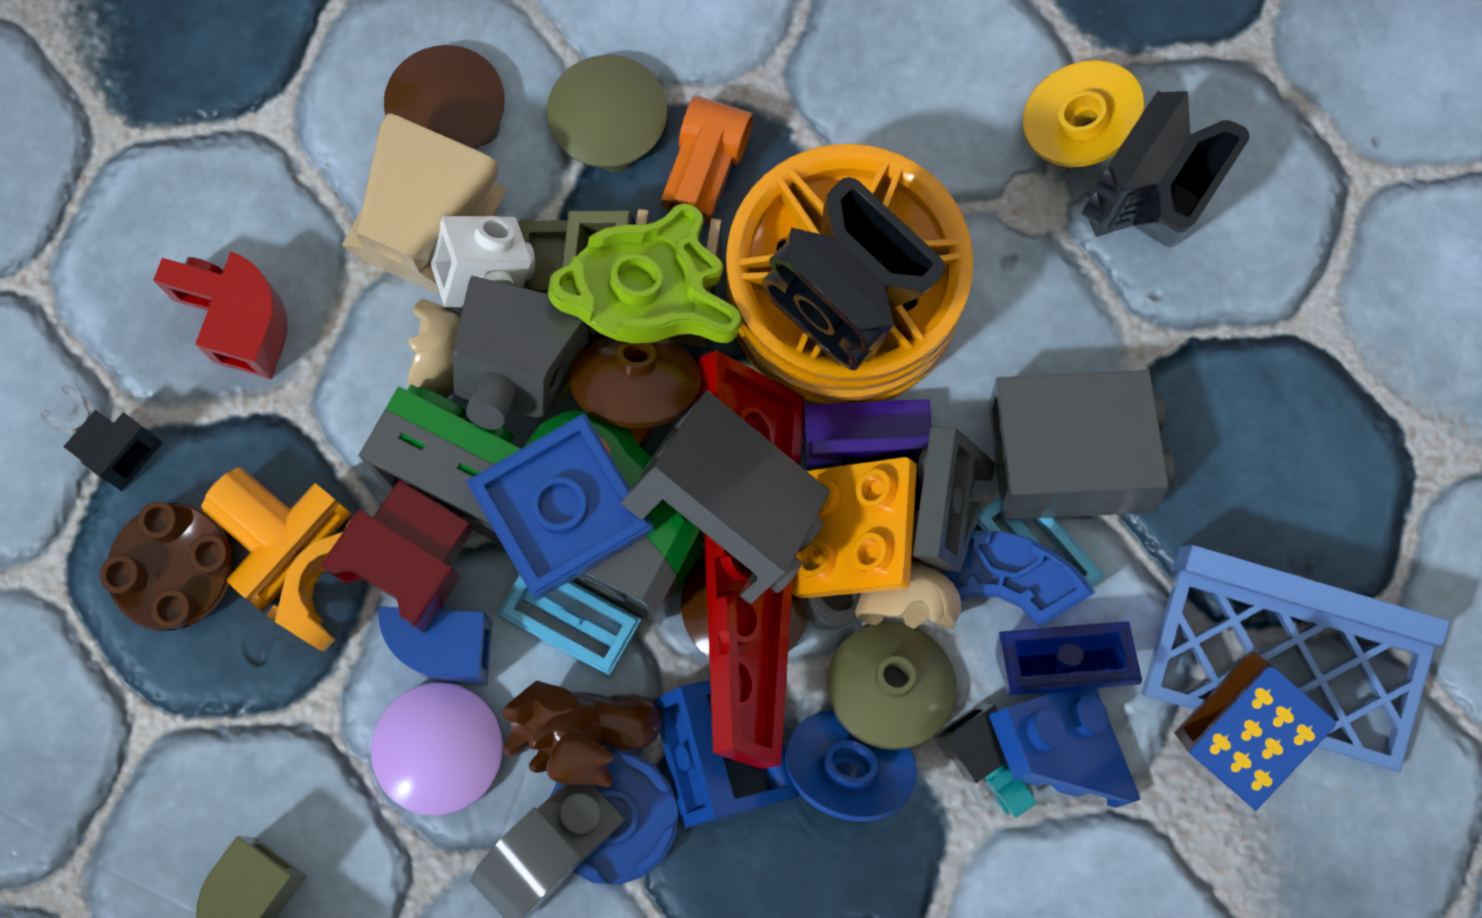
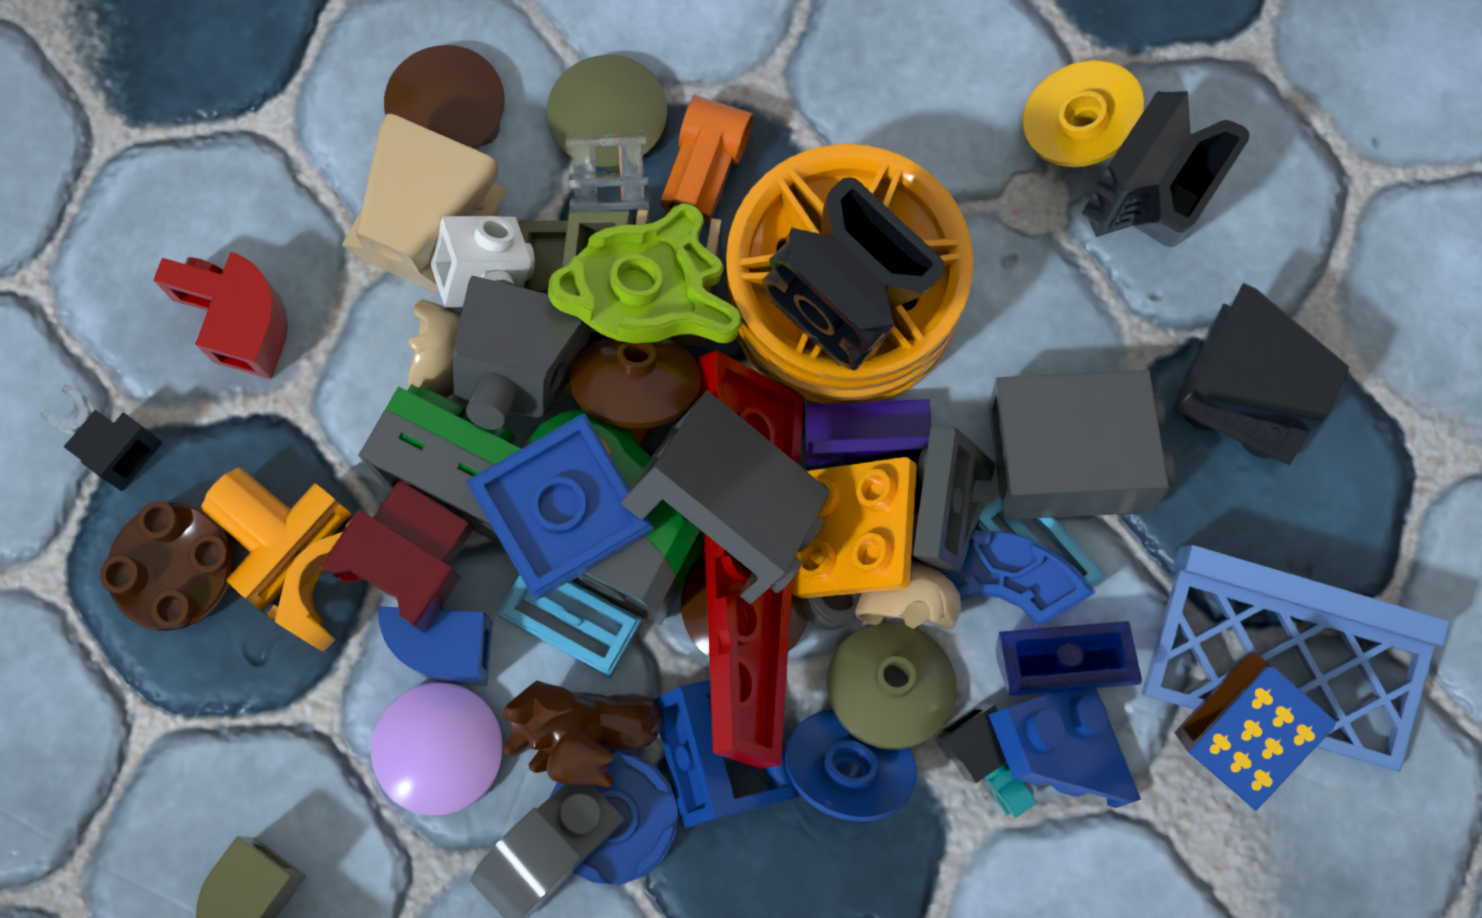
none -> clear piece [565,131,650,212]
none -> black piece [1174,283,1349,466]

